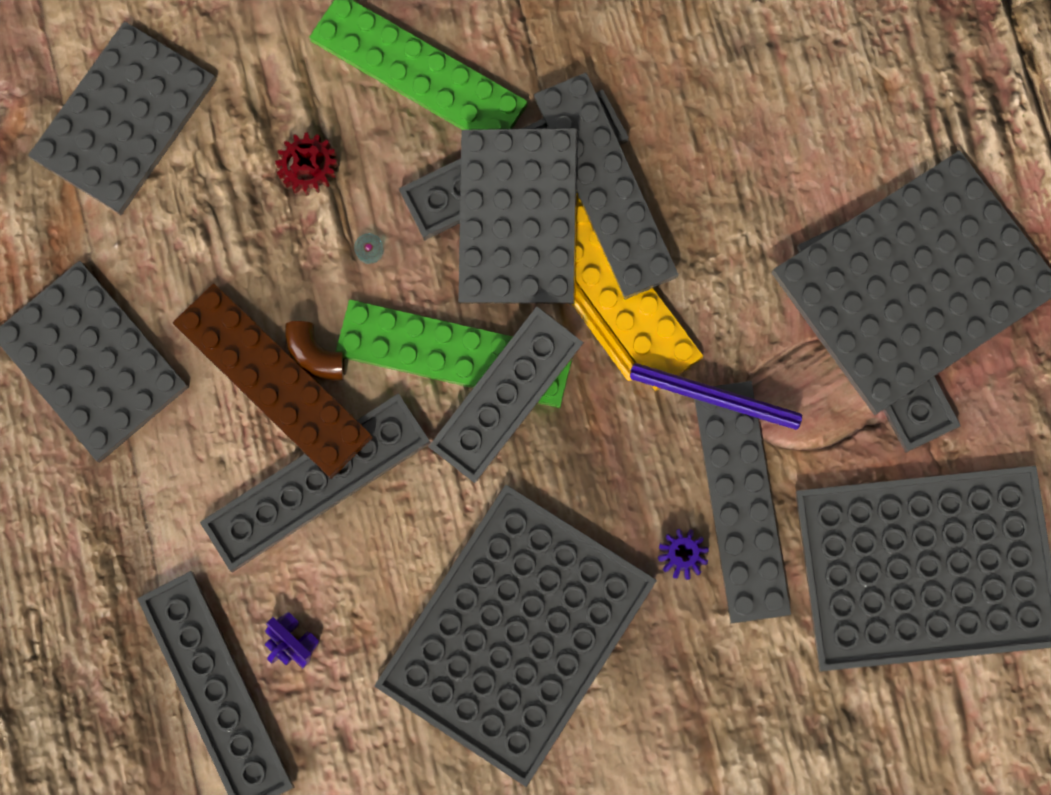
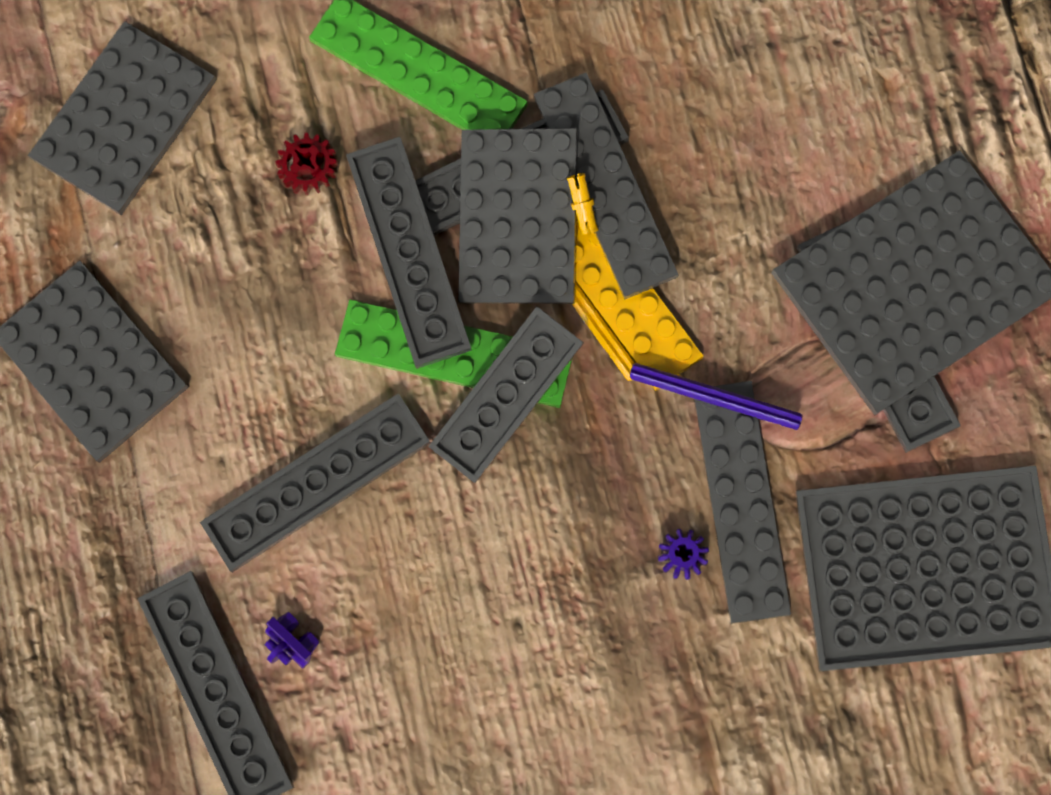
reddish brown plate [172,283,373,479] -> none
reddish brown cylinder [285,321,344,380] -> none
clear light blue tile [354,234,384,264] -> none
dark grey plate [374,484,657,787] -> none
none -> dark grey plate [346,137,472,369]
none -> yellow pin [567,173,599,235]

